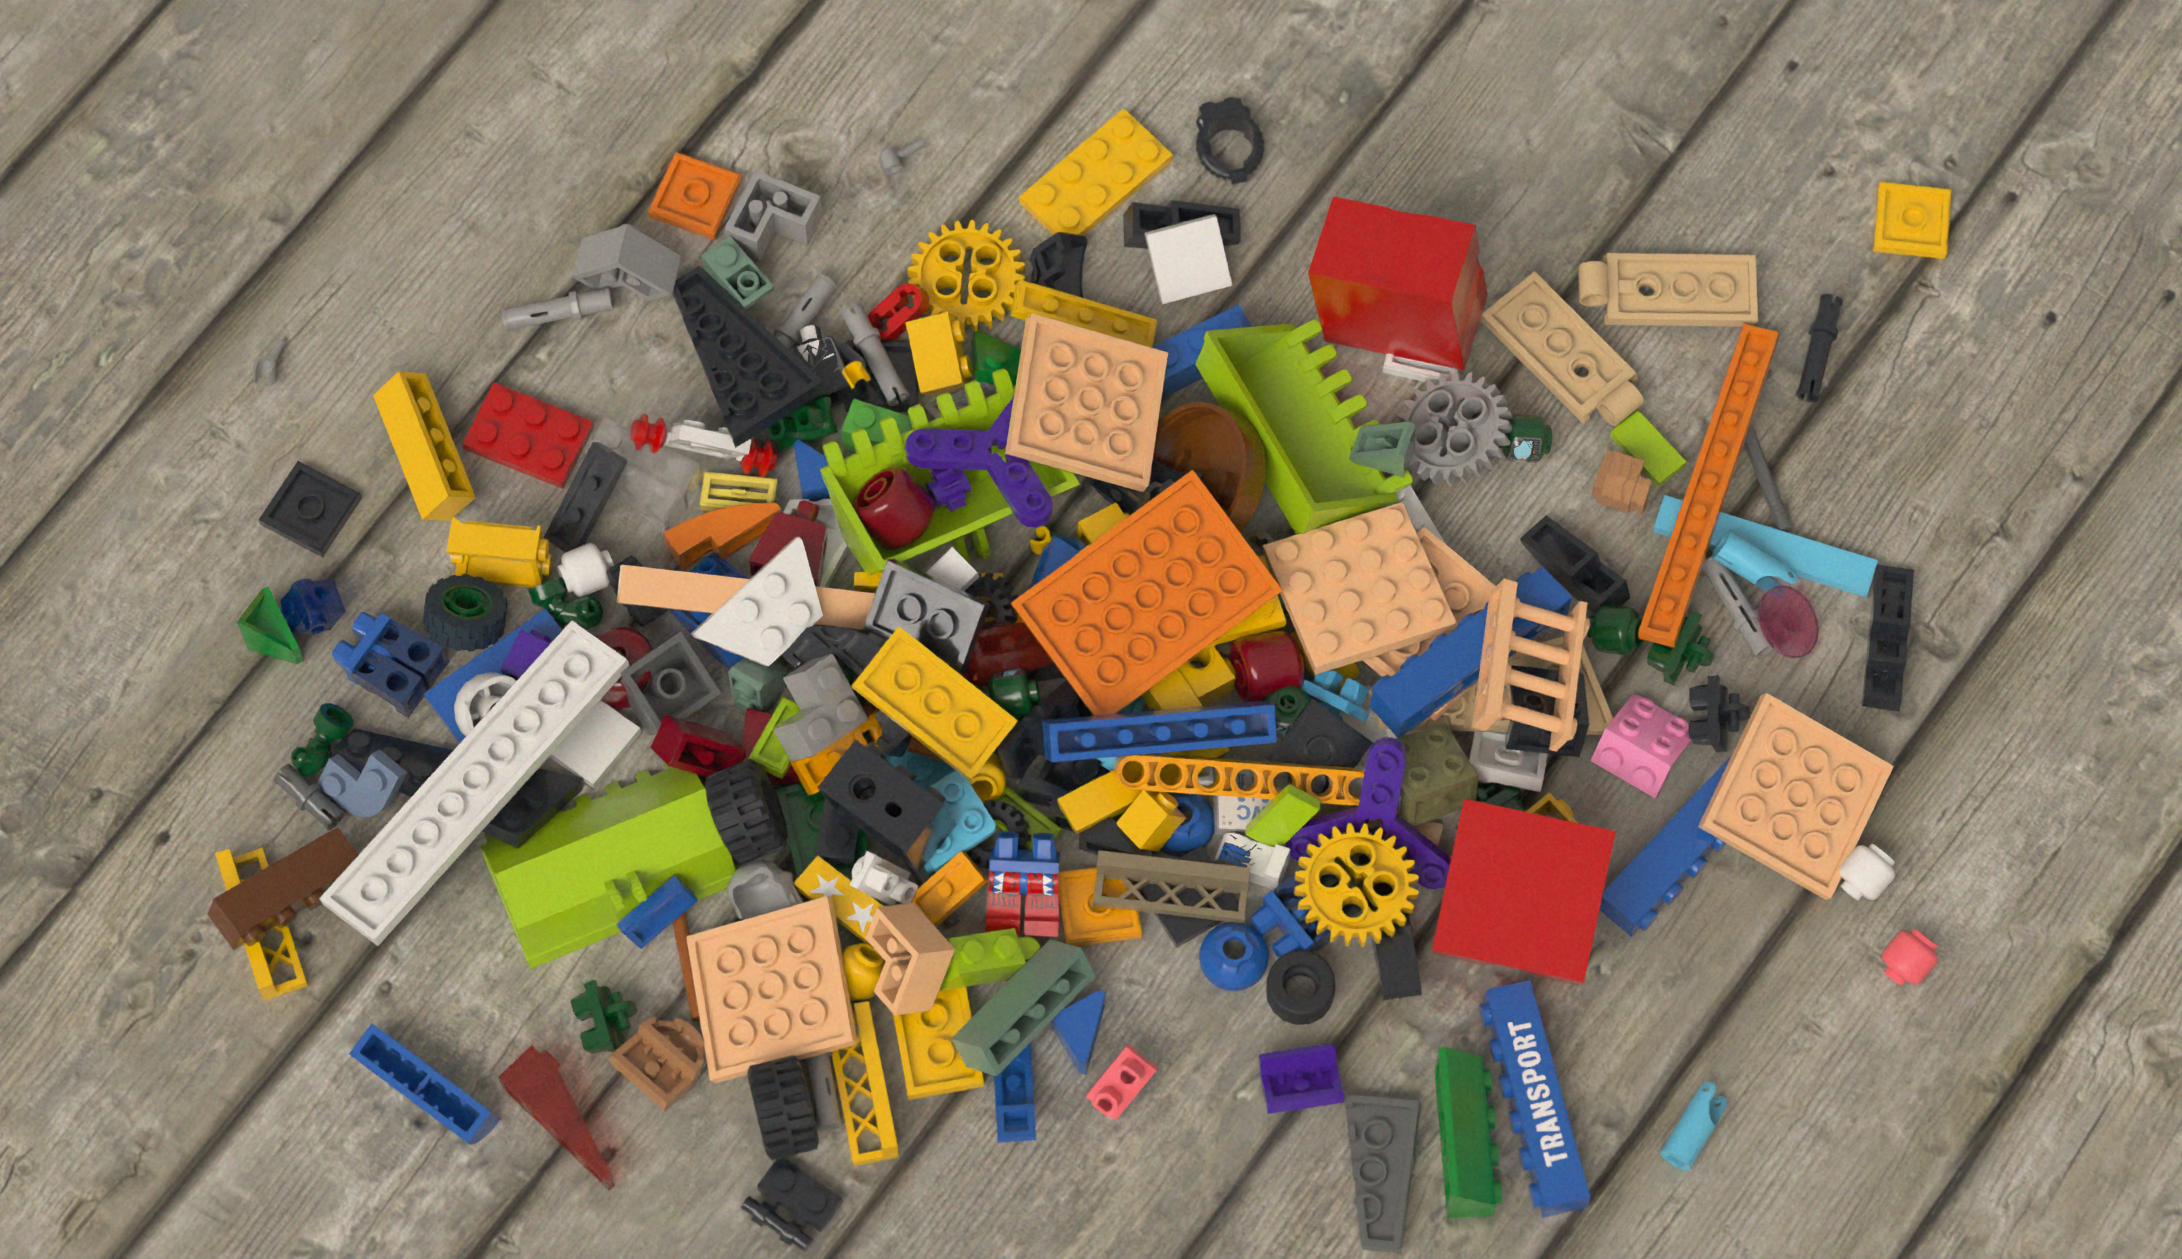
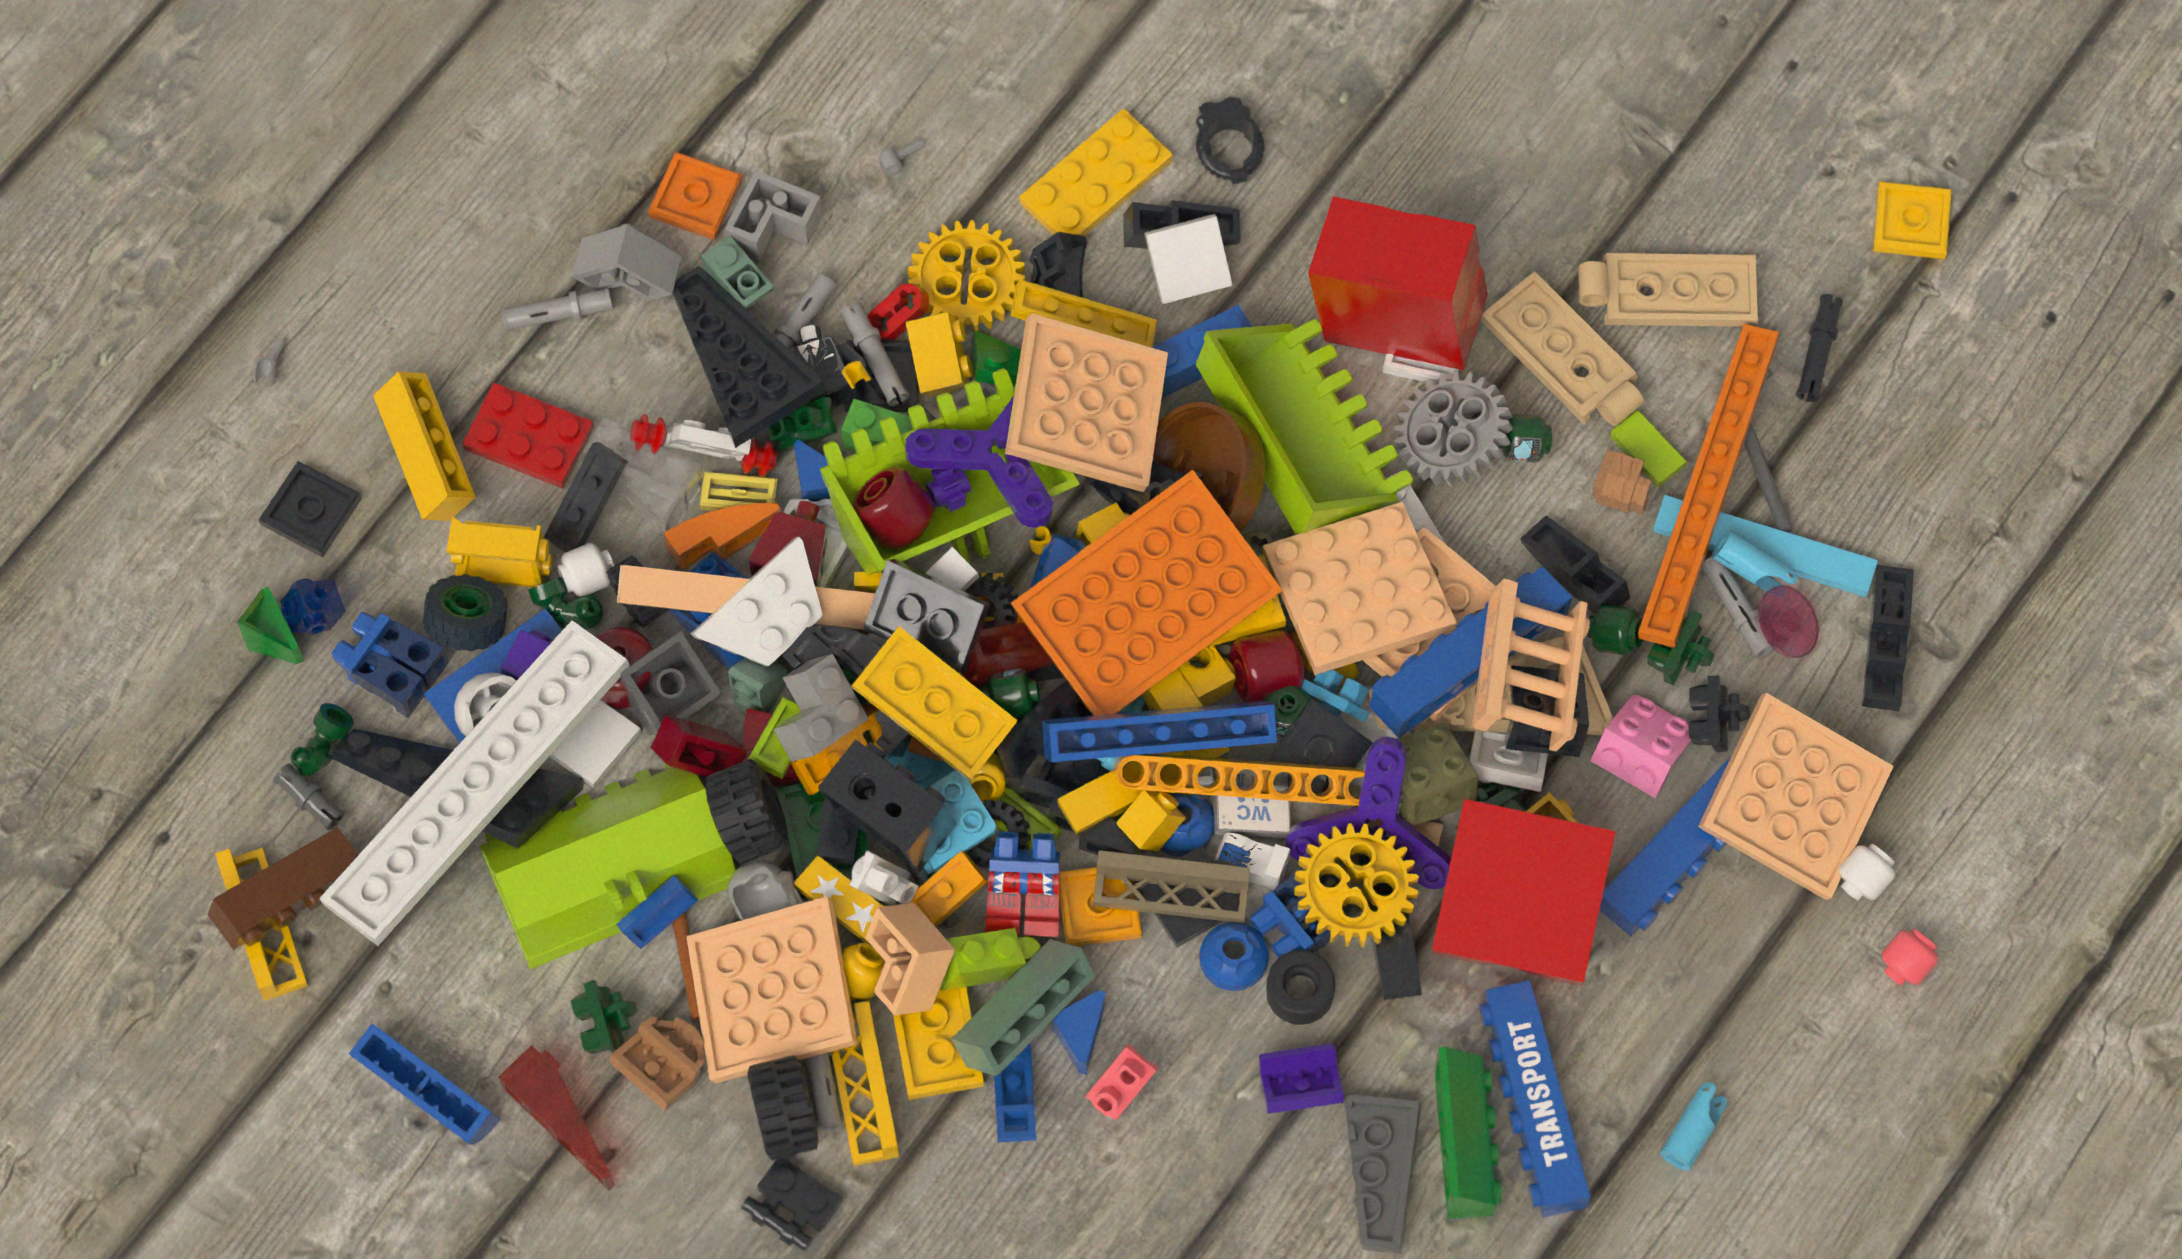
sand blue plate [317,749,407,817] -> none
lime tile [1245,784,1321,847] -> none
sand green slope [1349,421,1416,478] -> none

